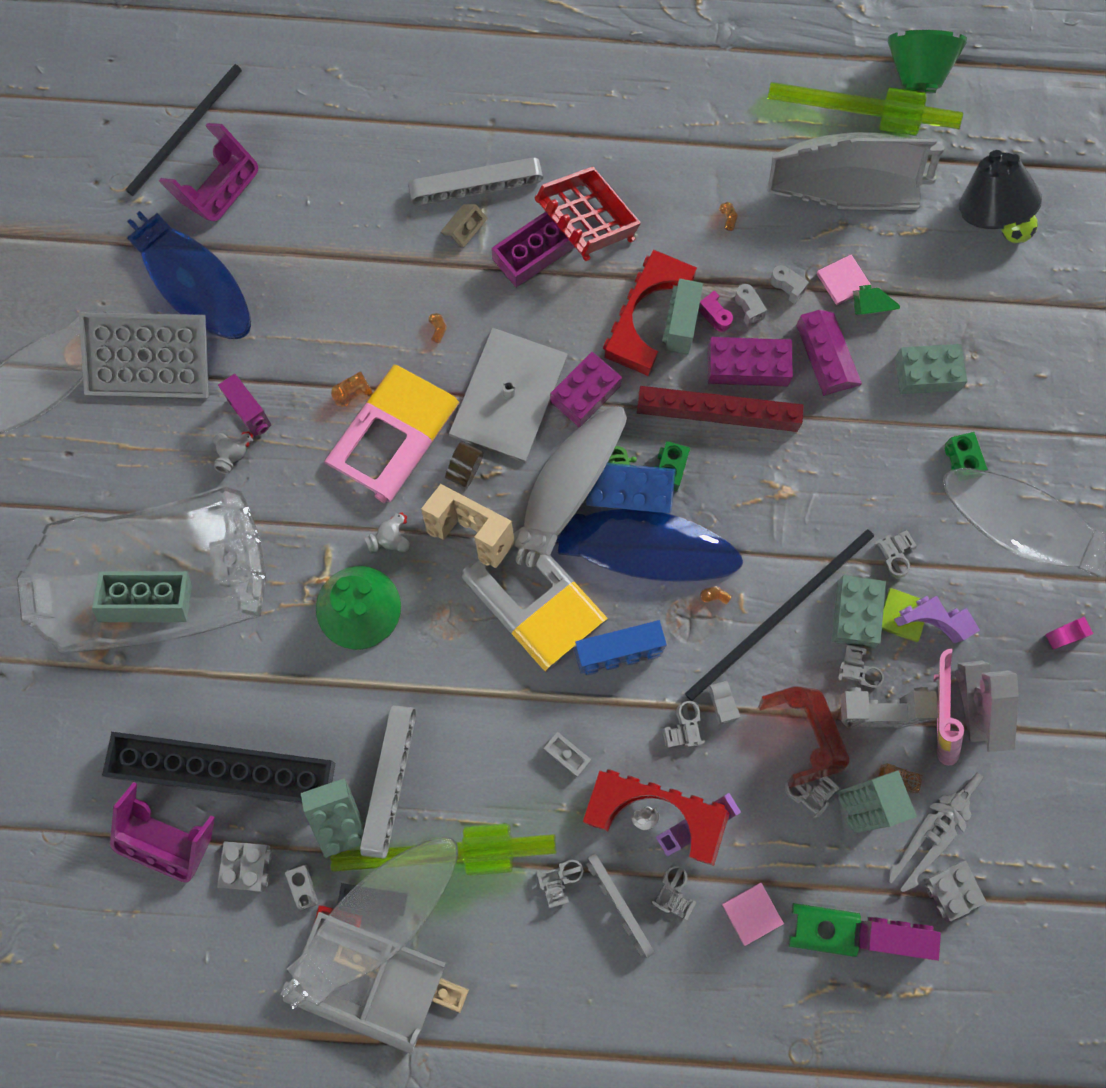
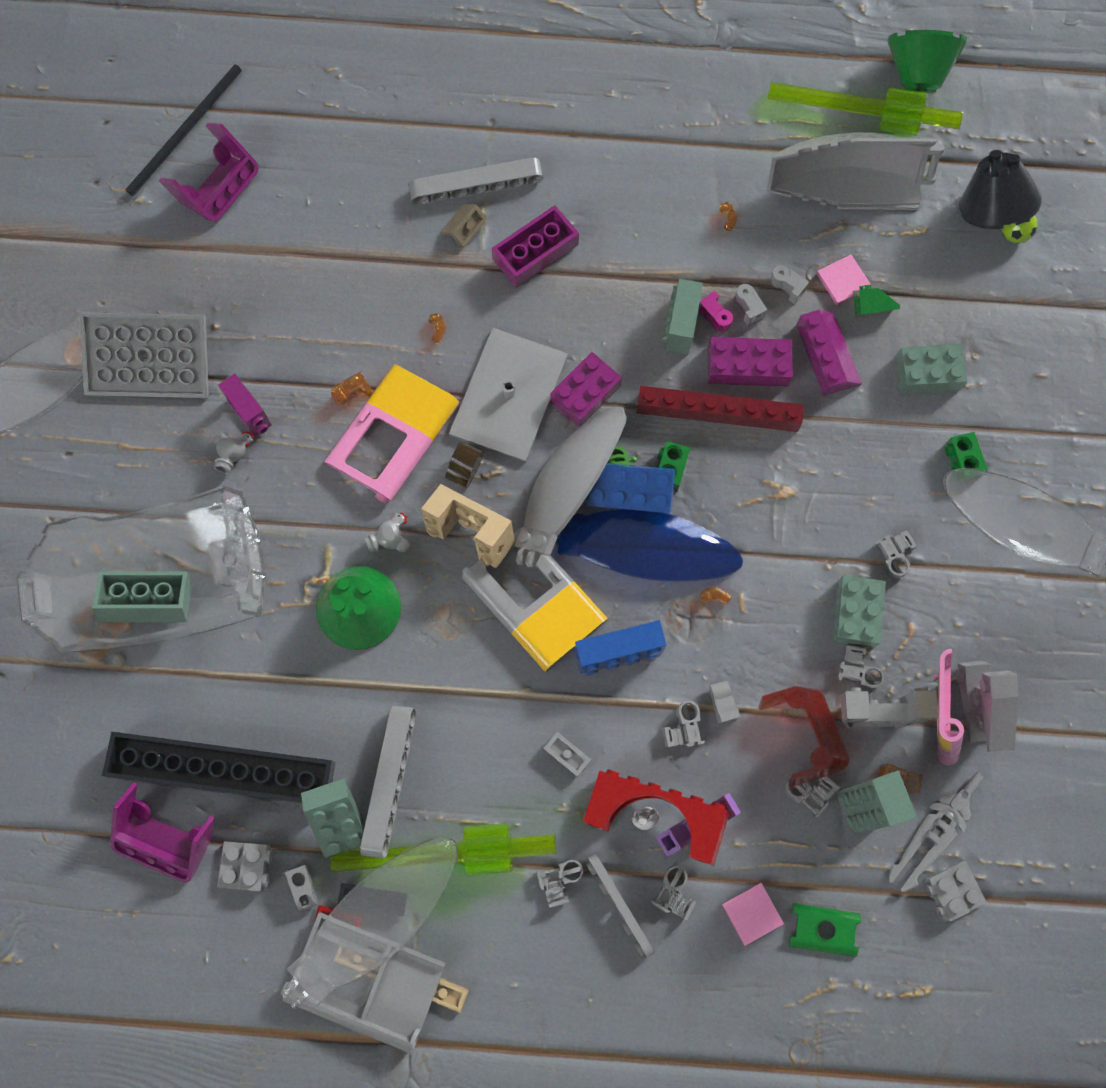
clear blue windscreen [127,211,251,339] -> none
red window [535,167,641,261] -> none
red arch [603,249,697,376] -> none
black piece [685,529,874,701] -> none
magenta brick [858,917,941,961] -> none
lime tile [882,588,925,642] -> none
medium lavender arch [894,596,980,643] -> none
dark pink leg [1045,616,1093,650] -> none

